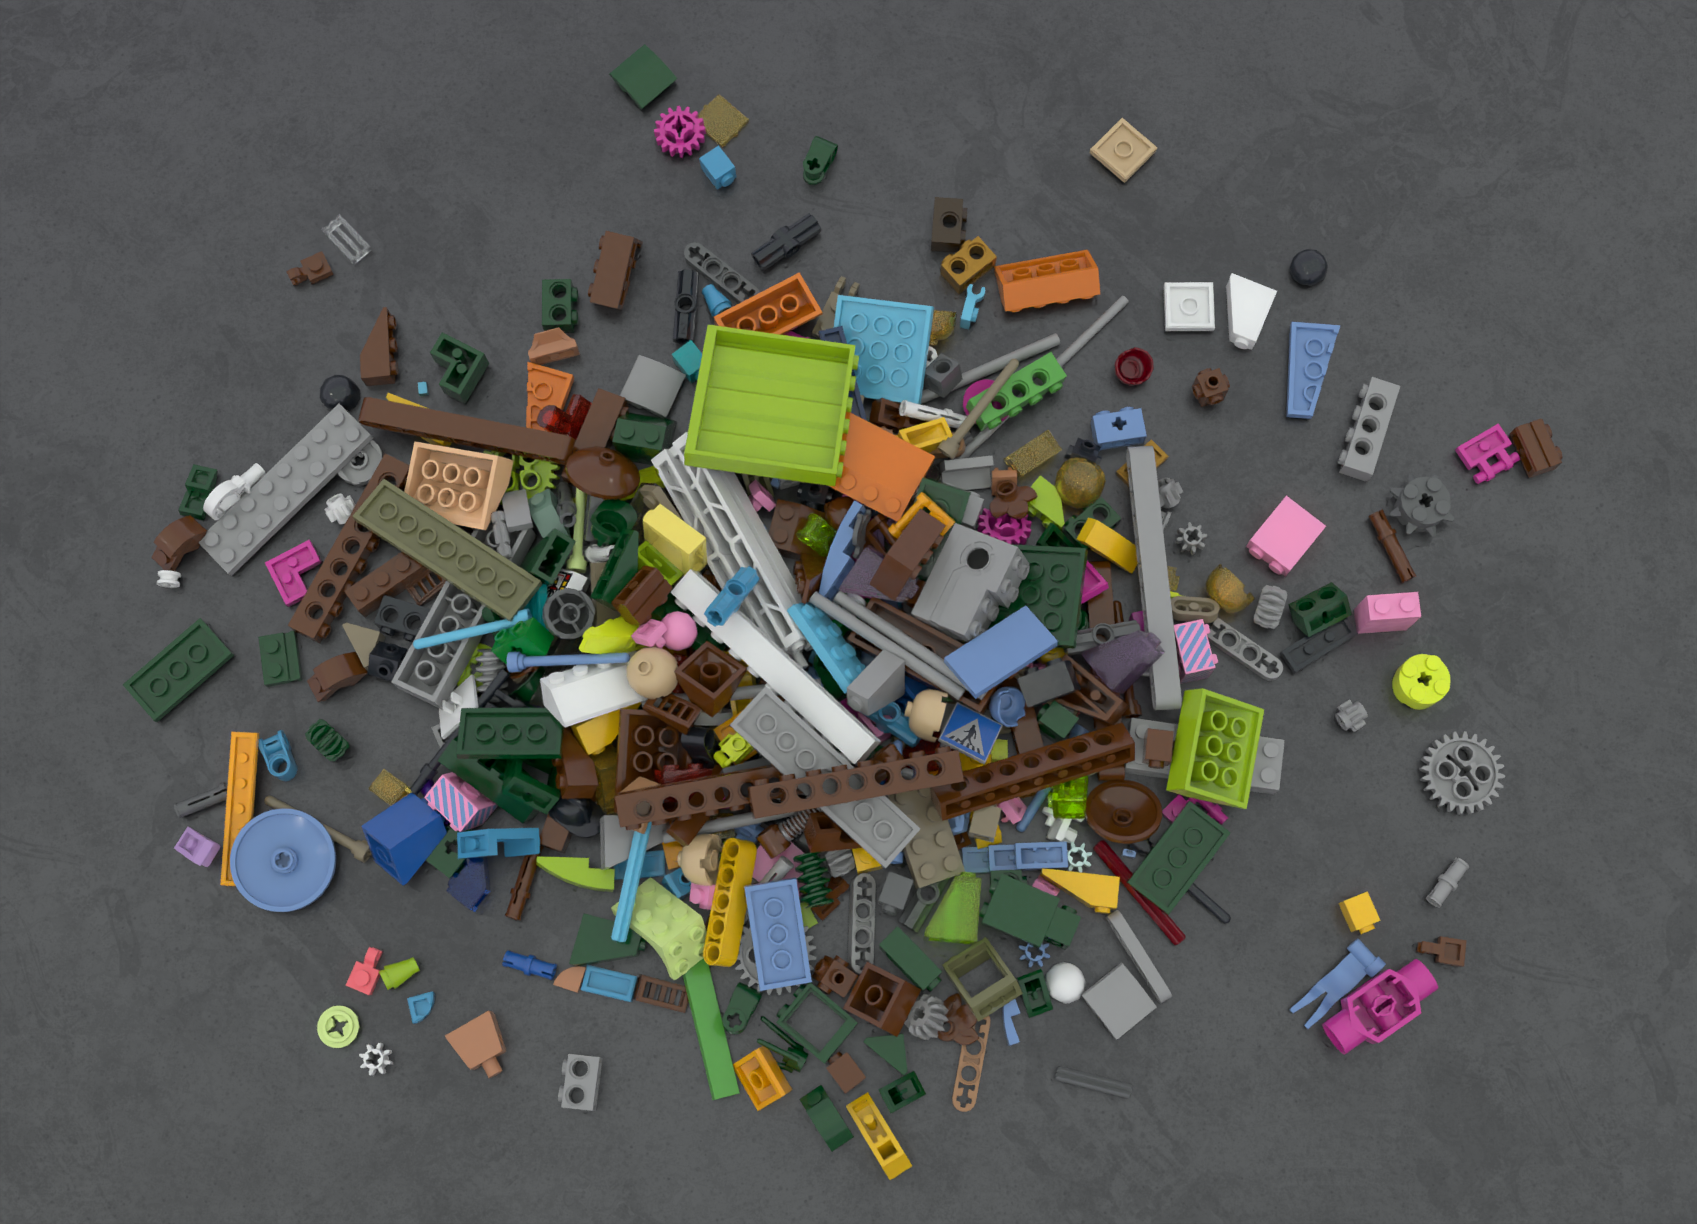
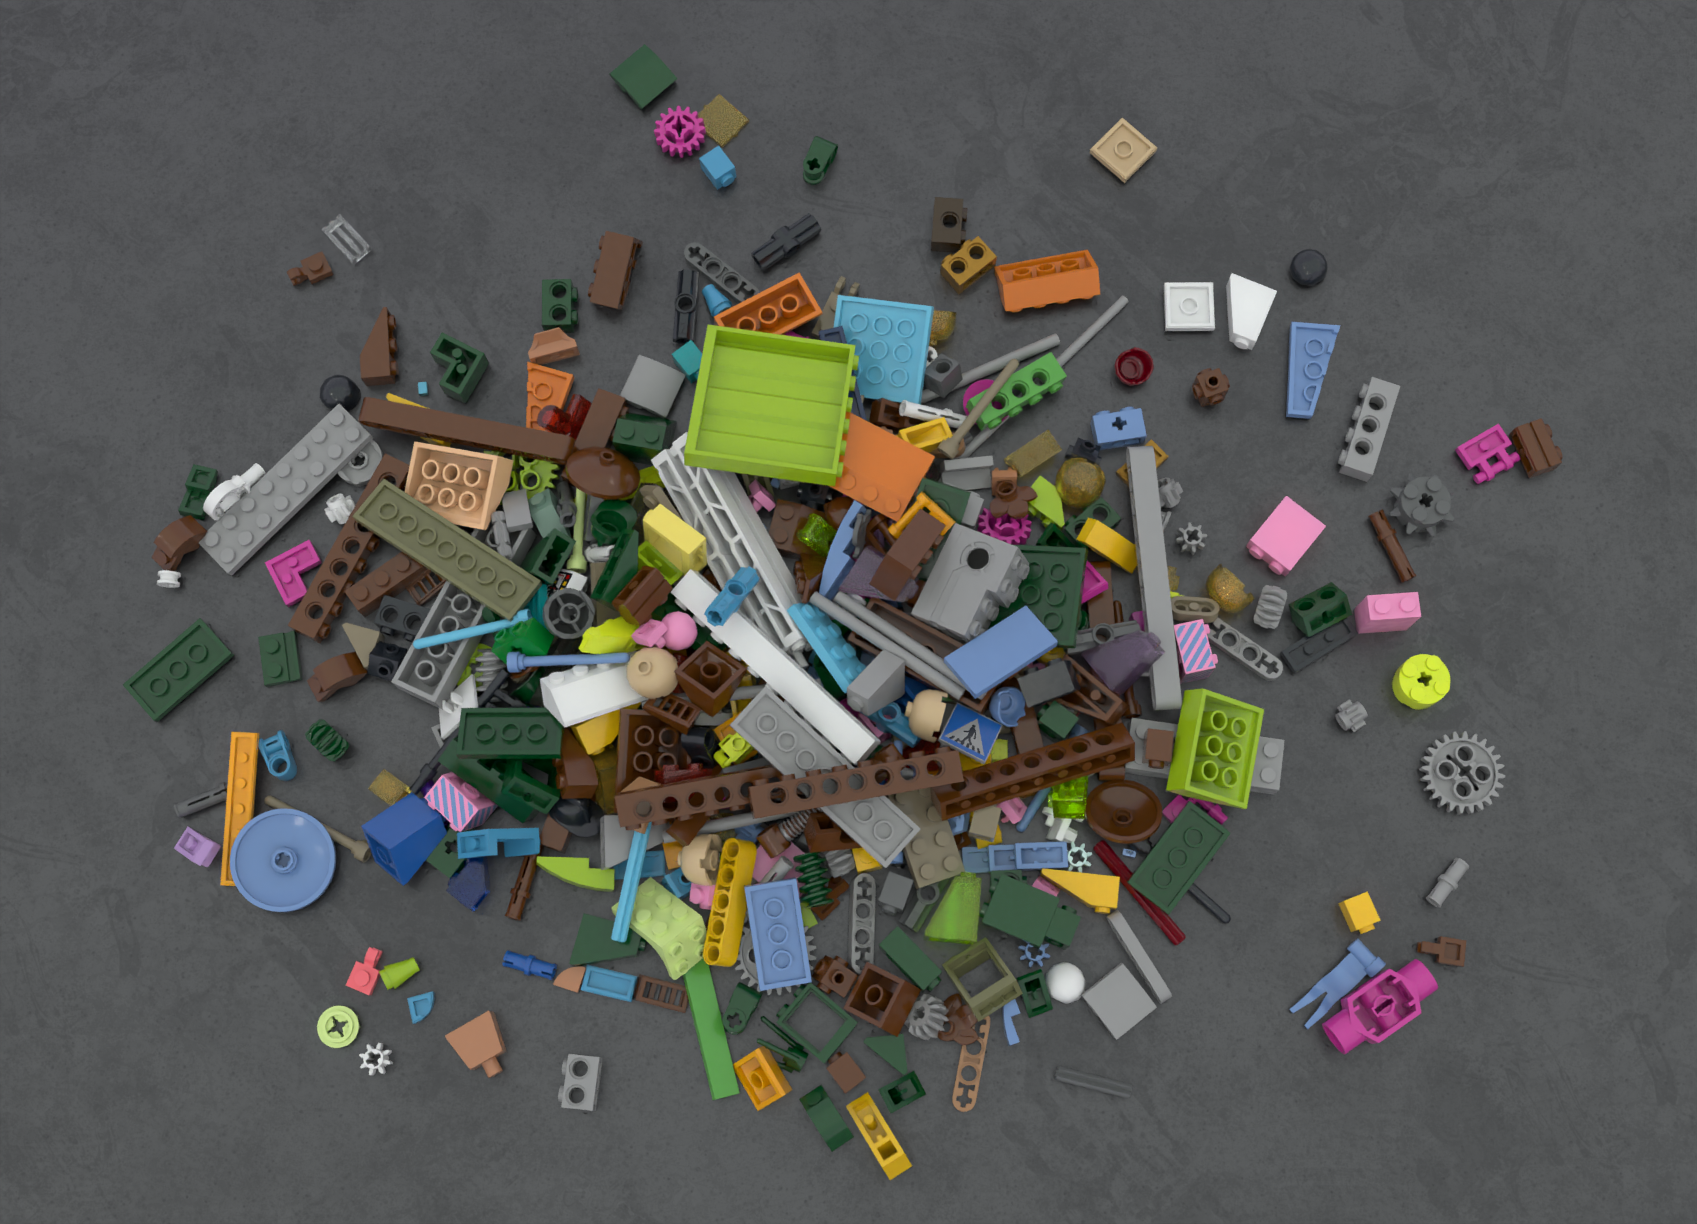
medium azure plate [960,284,985,330] -> none

